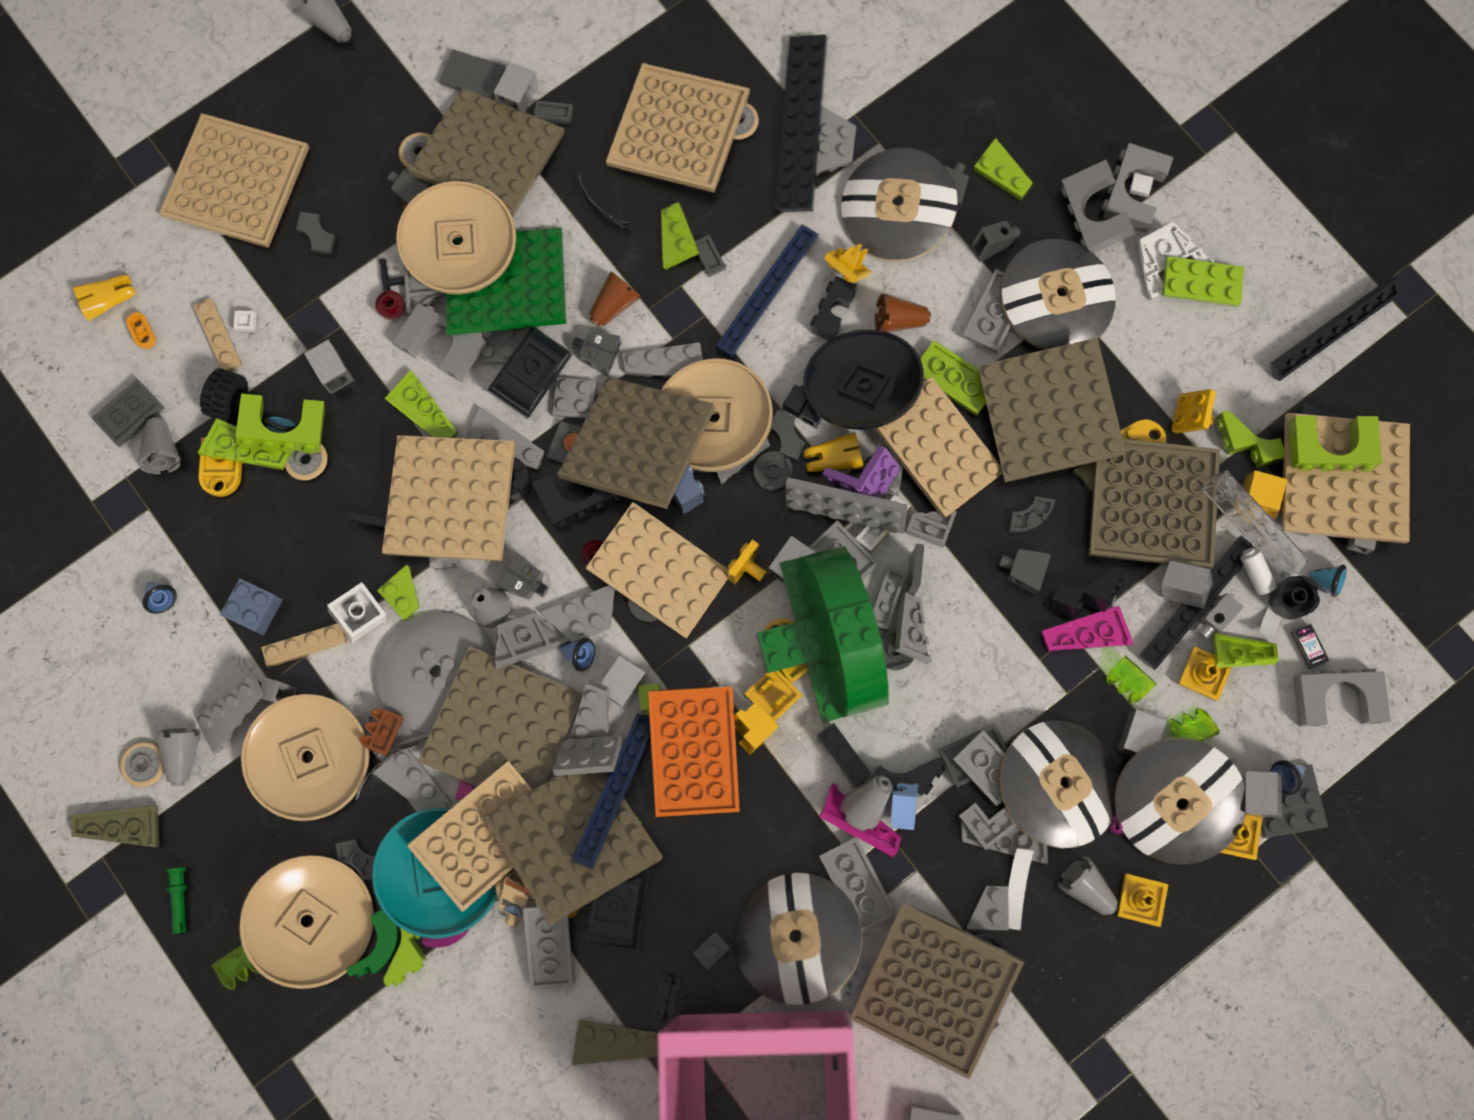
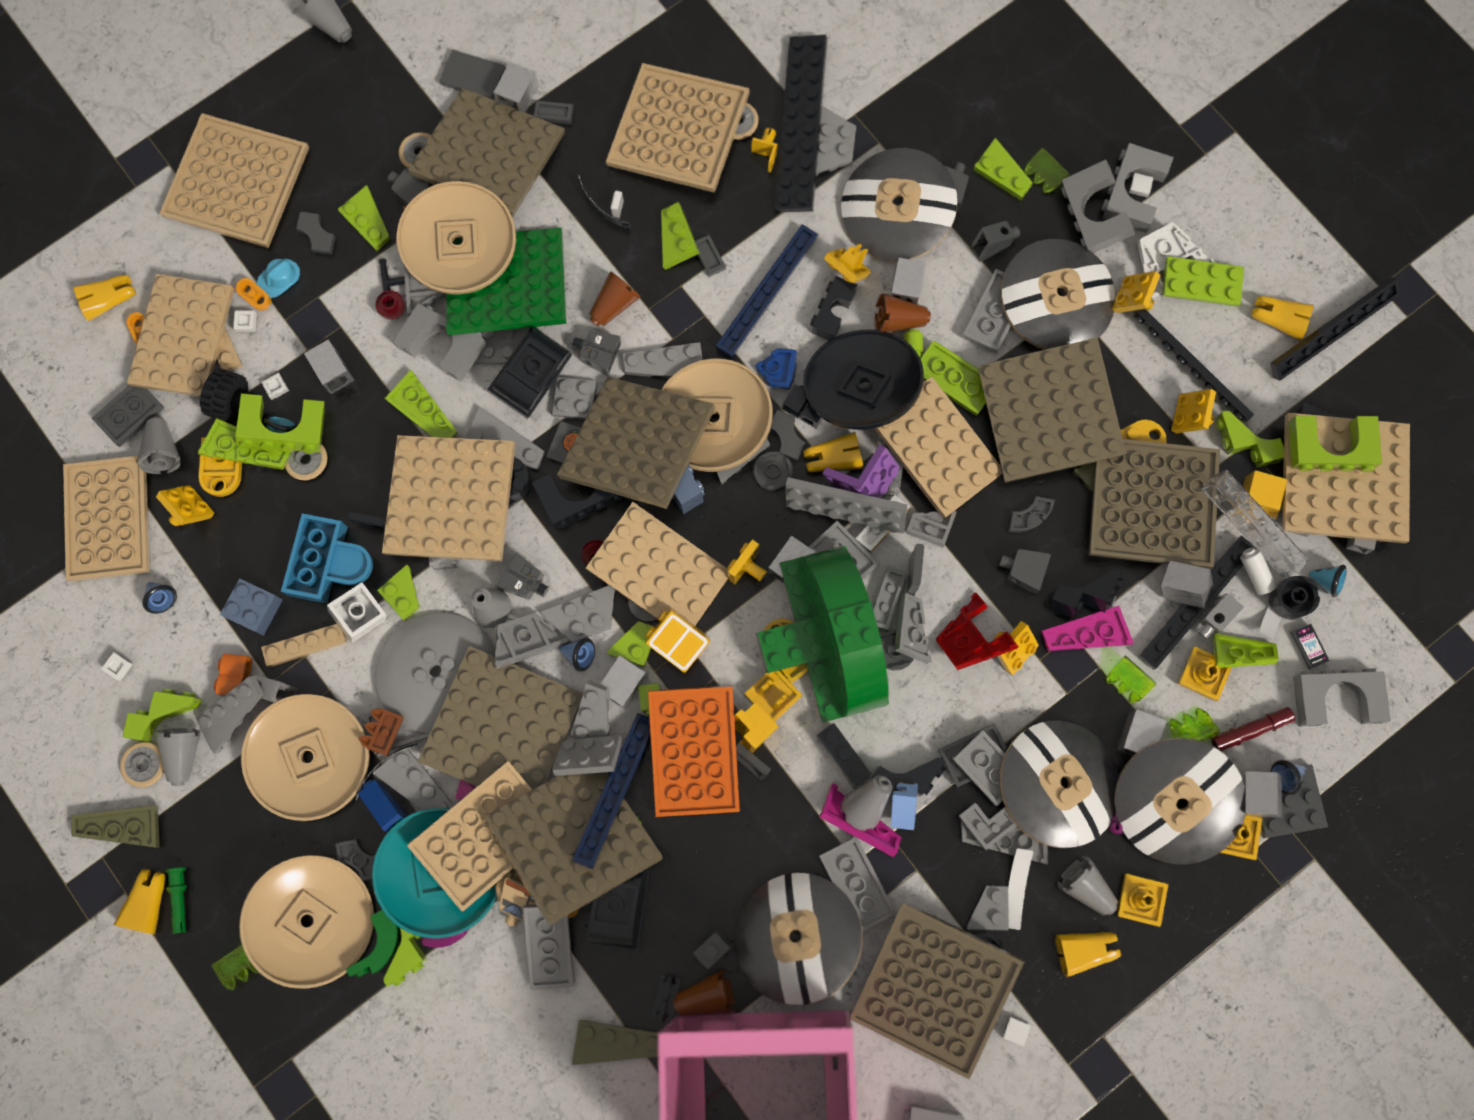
none -> tan plate [63,455,150,582]
none -> white plate [101,652,133,681]
none -> yellow piece [113,869,165,934]
none -> lime arch [122,689,202,742]
none -> tan plate [127,274,234,397]
none -> yellow plate [156,485,214,526]
none -> orange brick [214,654,252,697]
none -> light orange plate [236,278,271,311]
none -> medium azure piece [257,259,300,298]
none -> white tile [261,373,289,400]
none -> dark azure brick [281,513,373,604]
none -> lime wing [338,185,391,251]
none -> blue slope [358,780,408,832]
none -> lime wing [607,621,654,667]
none -> white tile [611,191,624,218]
none -> yellow brick [645,608,710,673]
none -> dark orange cone [673,970,735,1016]
none -> dark grey tile [736,743,771,781]
none -> yellow bracket [751,128,778,172]
none -> blue plate [755,348,797,389]
none -> flat silver piece [891,258,926,304]
none -> lime brick [903,329,923,358]
none -> red wing [935,592,1019,670]
none -> yellow plate [994,621,1039,676]
none -> white tile [1002,1017,1031,1046]
none -> clear neon green plate [1025,147,1071,193]
none -> yellow piece [1055,932,1121,977]
none -> yellow plate [1112,271,1160,313]
none -> black plate [1133,309,1254,422]
none -> dark red piece [1211,707,1295,751]
none -> yellow piece [1251,296,1314,341]

